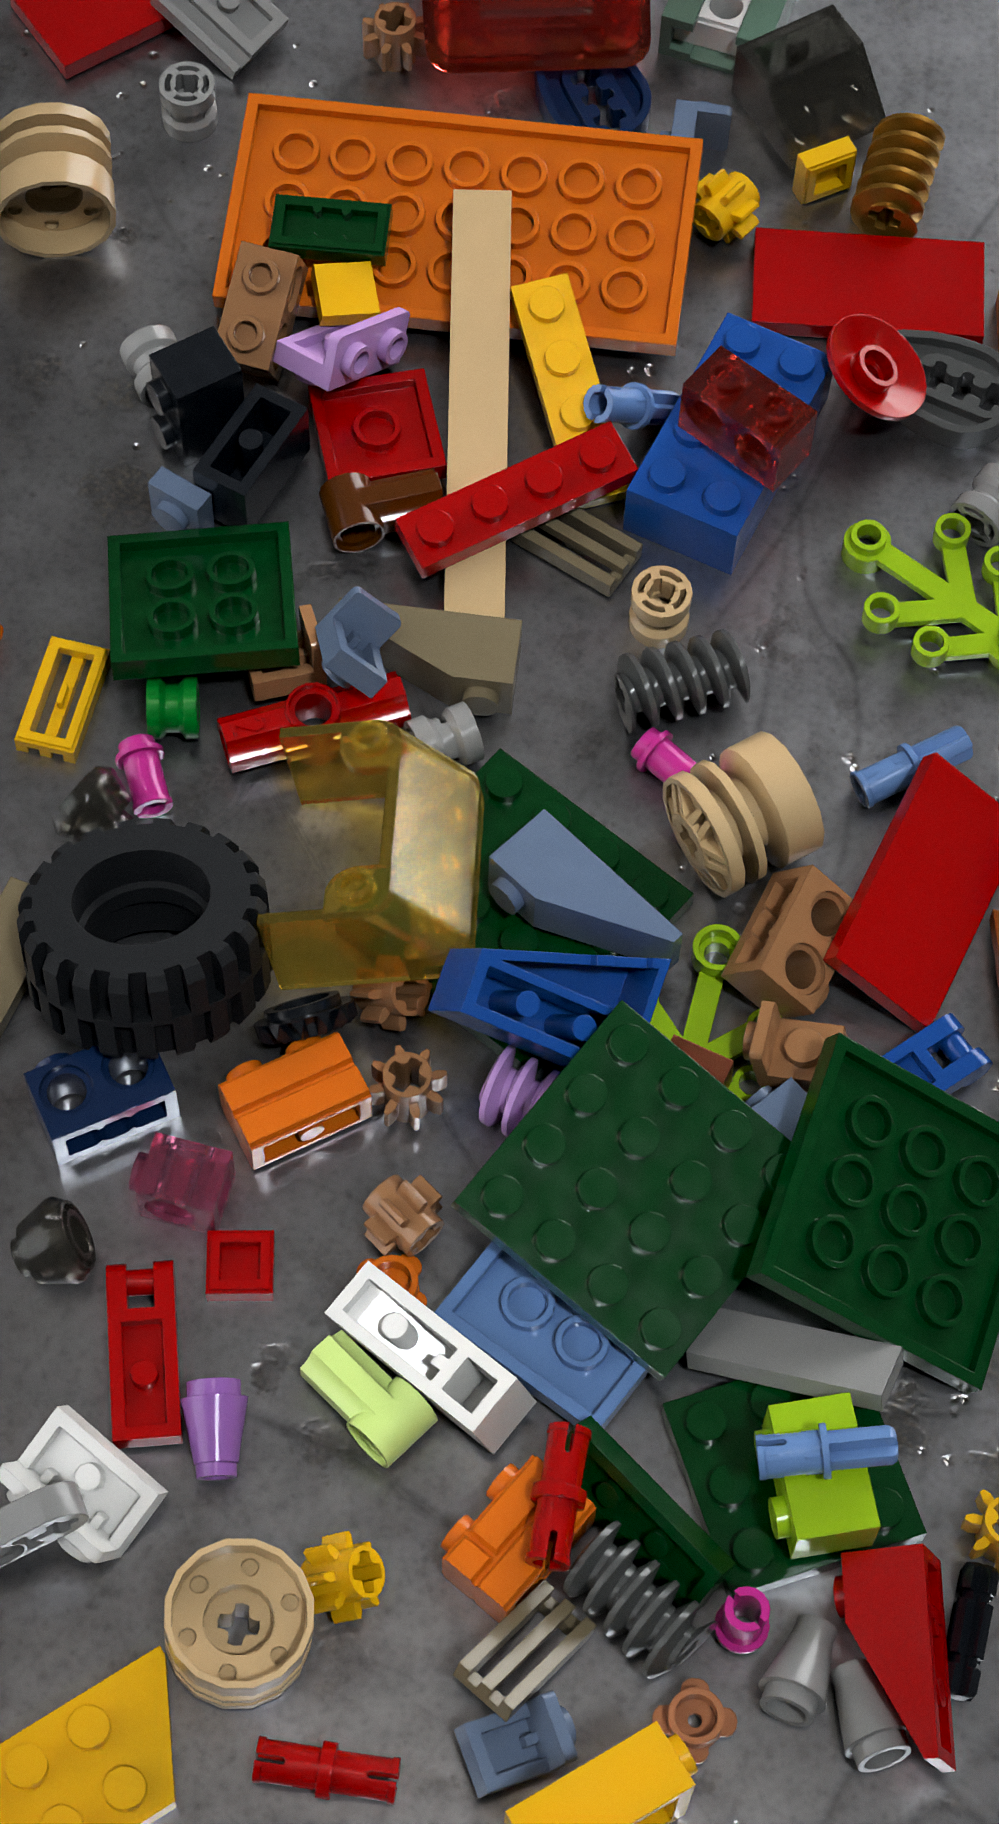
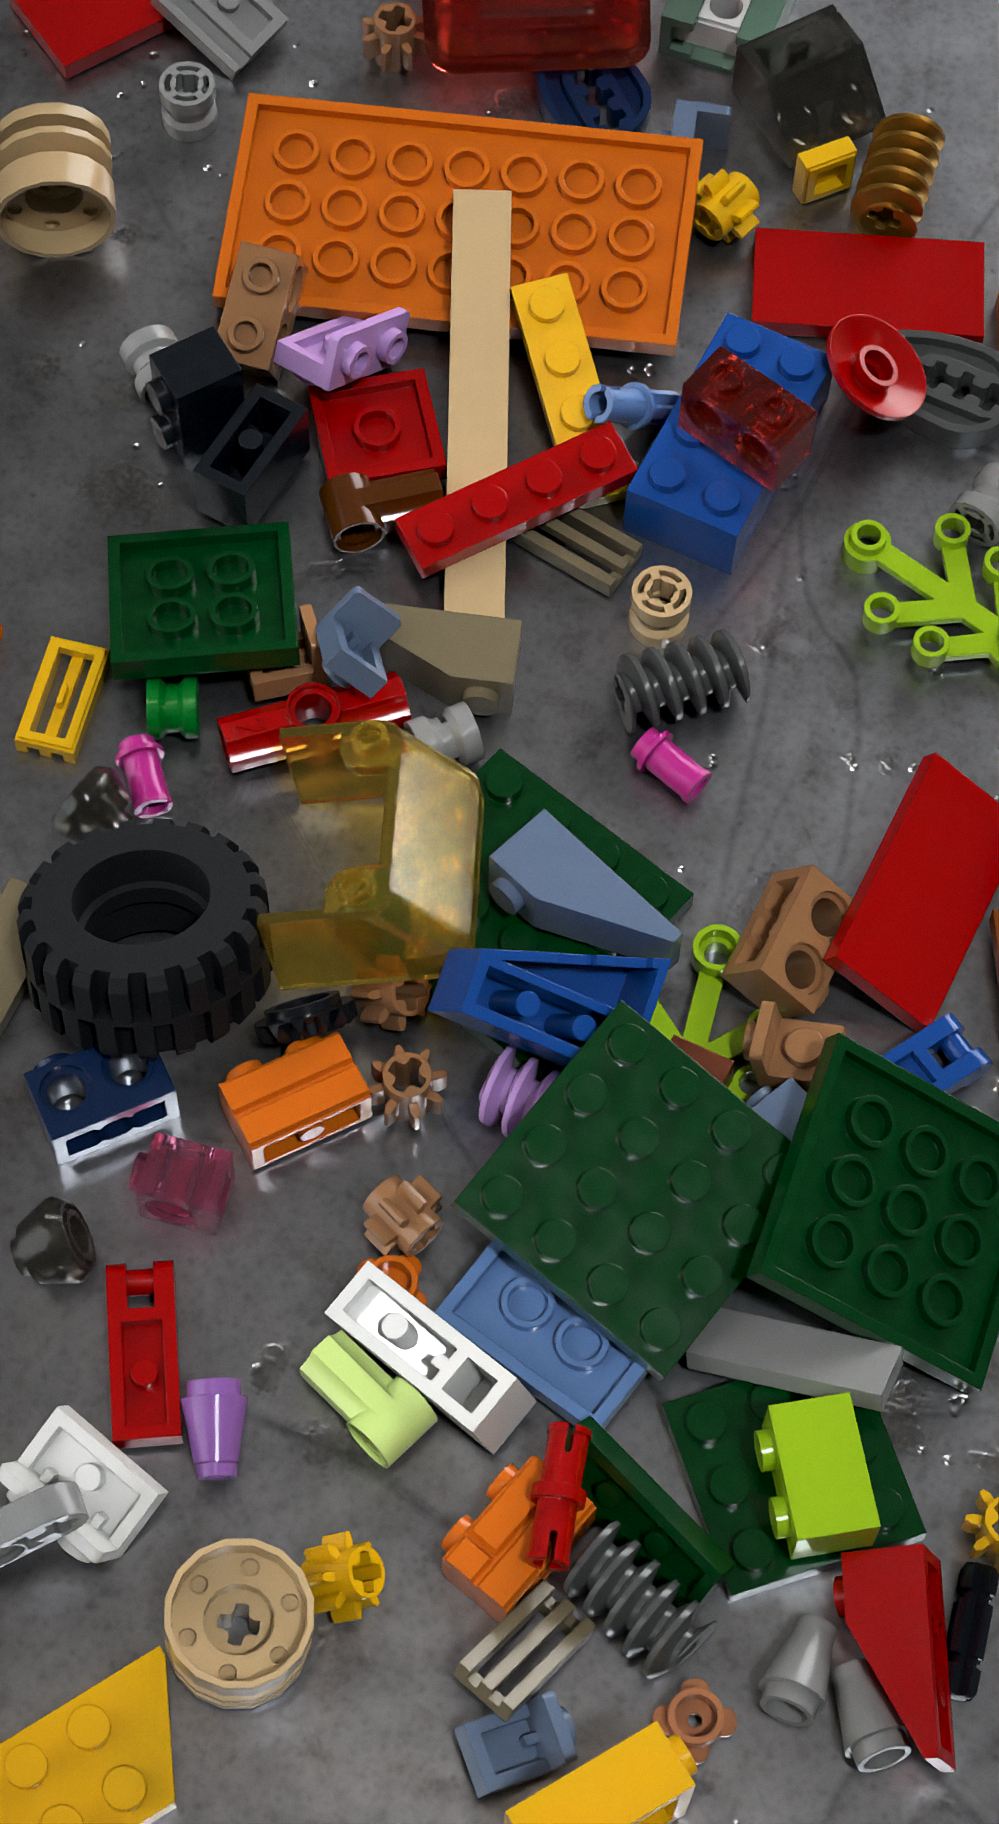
sand blue plate [148,466,215,531] -> none
red tile [205,1230,275,1302] -> none
red pin [252,1736,401,1805] -> none
dark green plate [268,194,393,266] -> none
yellow tile [311,261,380,326] -> none
tan wheel [663,731,825,898] -> none
dark pink pin [714,1586,770,1654] -> none
medium blue axle [755,1422,899,1481] -> none
medium blue axle [850,726,973,808] -> none

